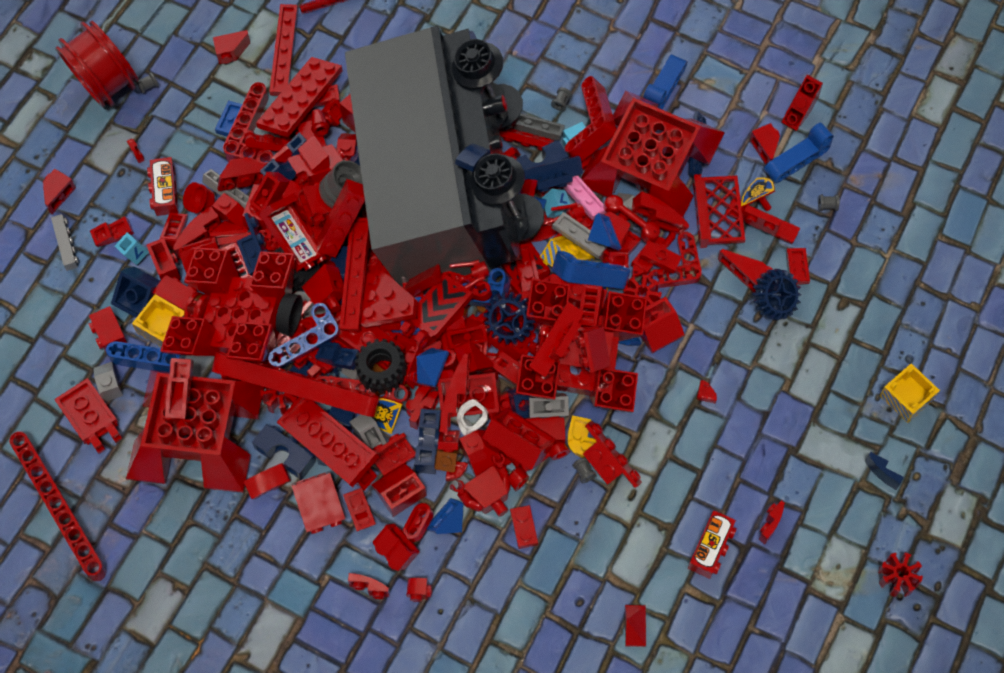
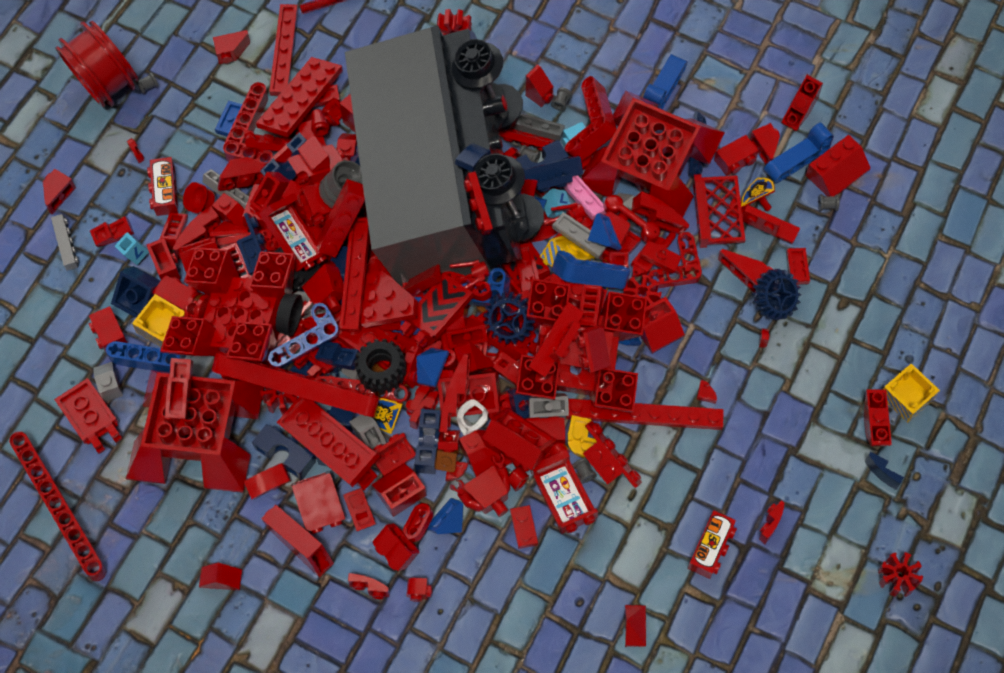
none -> red slope [199,562,243,590]
none -> red slope [261,505,334,578]
none -> red gear [437,9,472,36]
none -> red plate [464,171,493,235]
none -> dark grey bush [517,145,541,163]
none -> red slope [525,64,554,108]
none -> panel [530,450,598,534]
none -> red plate [566,398,724,430]
none -> red brick [714,135,759,176]
none -> red tile [759,328,769,348]
none -> red slope [806,135,871,196]
none -> red slope [864,389,892,446]

